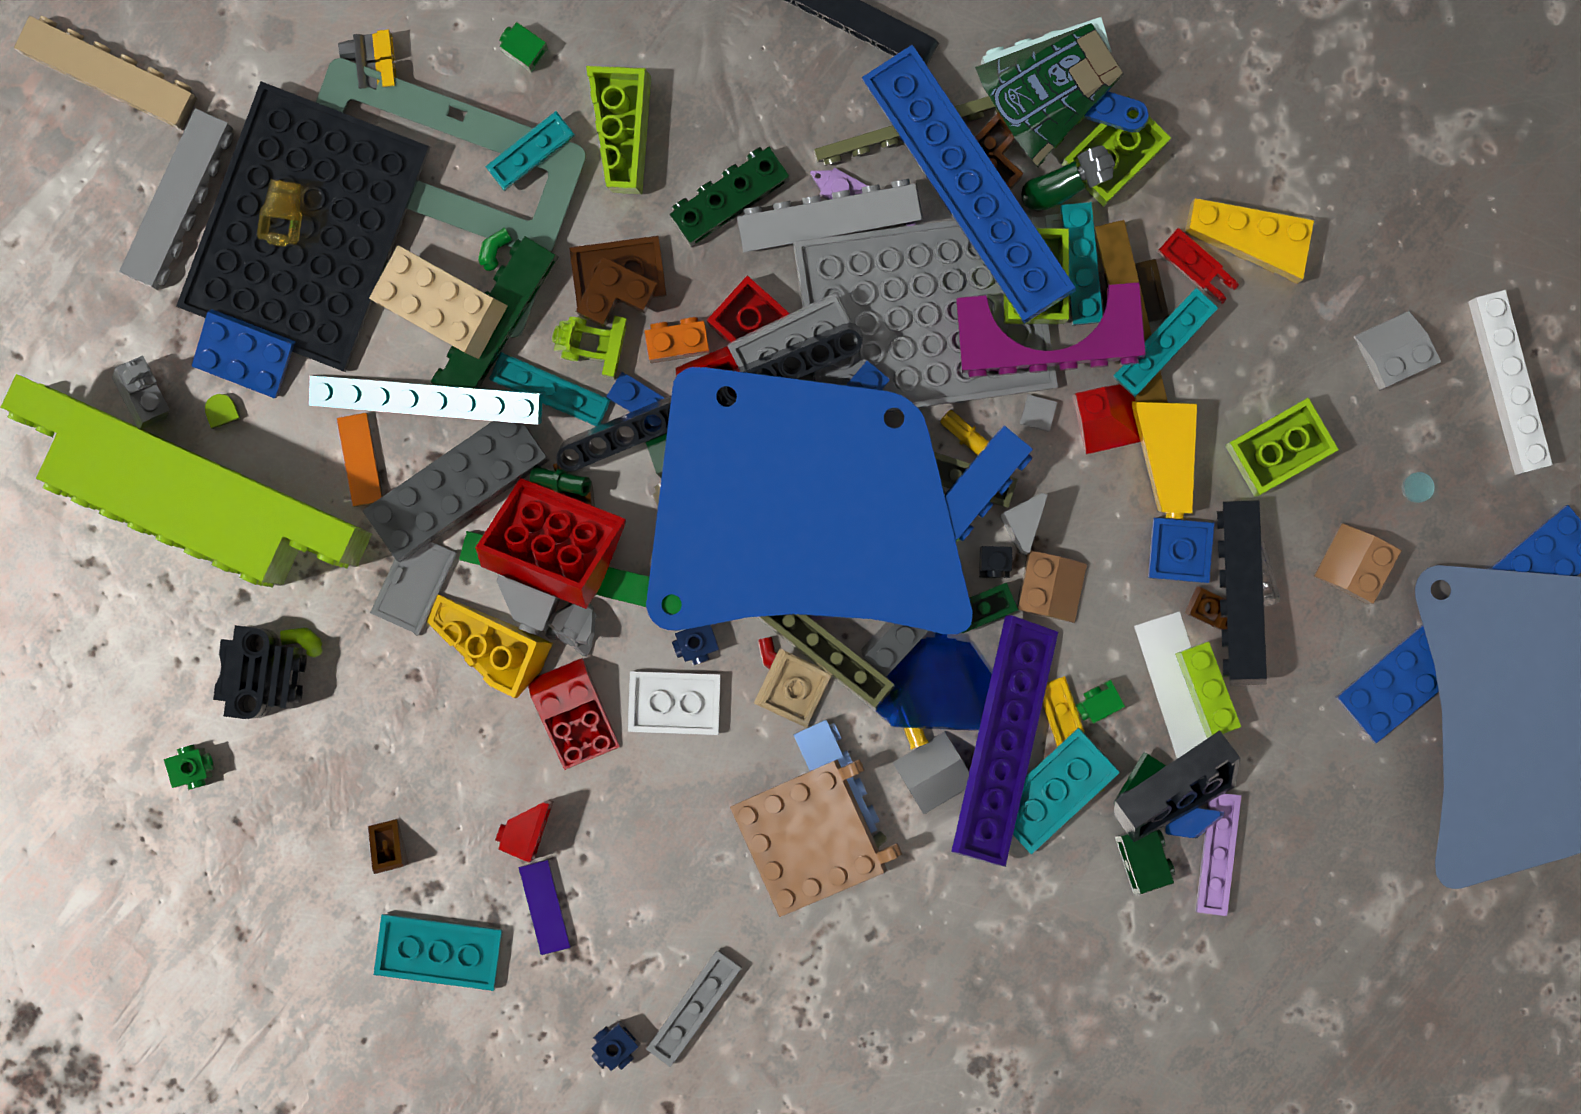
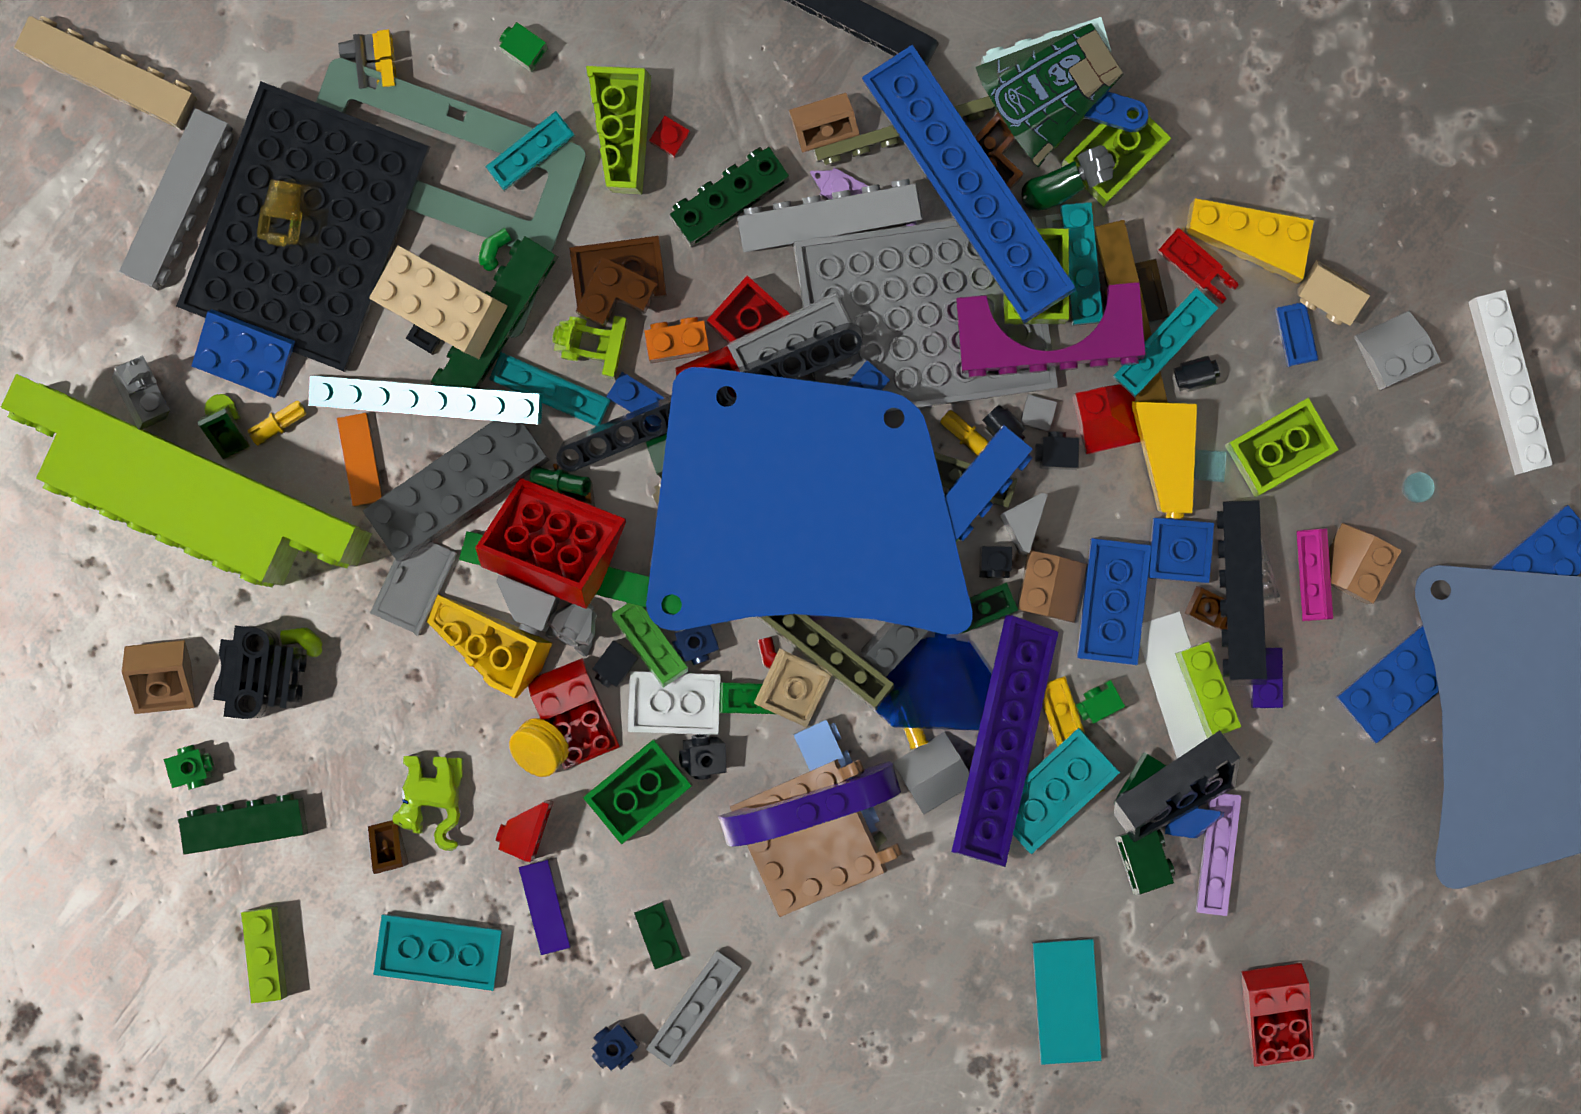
none -> medium nougat slope [121,640,195,714]
none -> dark green brick [178,793,308,855]
none -> dark green slope [198,404,250,459]
none -> lime brick [241,906,287,1004]
none -> yellow axle [247,401,306,446]
none -> lime animal [392,756,463,851]
none -> black tile [405,324,441,355]
none -> yellow head [509,718,569,777]
none -> green brick [583,739,693,845]
none -> black brick [592,640,639,688]
none -> bright green plate [612,603,688,688]
none -> dark green plate [634,901,683,969]
none -> red plate [649,115,690,158]
none -> black brick [679,734,727,780]
none -> dark purple arch [718,761,901,847]
none -> green plate [719,683,775,714]
none -> medium nougat brick [789,93,860,153]
none -> black brick [982,404,1026,440]
none -> teal tile [1032,939,1102,1065]
none -> black brick [1035,431,1079,470]
none -> blue plate [1076,538,1152,665]
none -> black brick [1174,356,1220,392]
none -> clear light blue tile [1194,450,1226,482]
none -> red slope [1241,963,1314,1067]
none -> dark purple plate [1251,648,1283,708]
none -> blue tile [1275,303,1318,367]
none -> dark pink tile [1296,529,1333,621]
none -> tan brick [1297,260,1370,326]

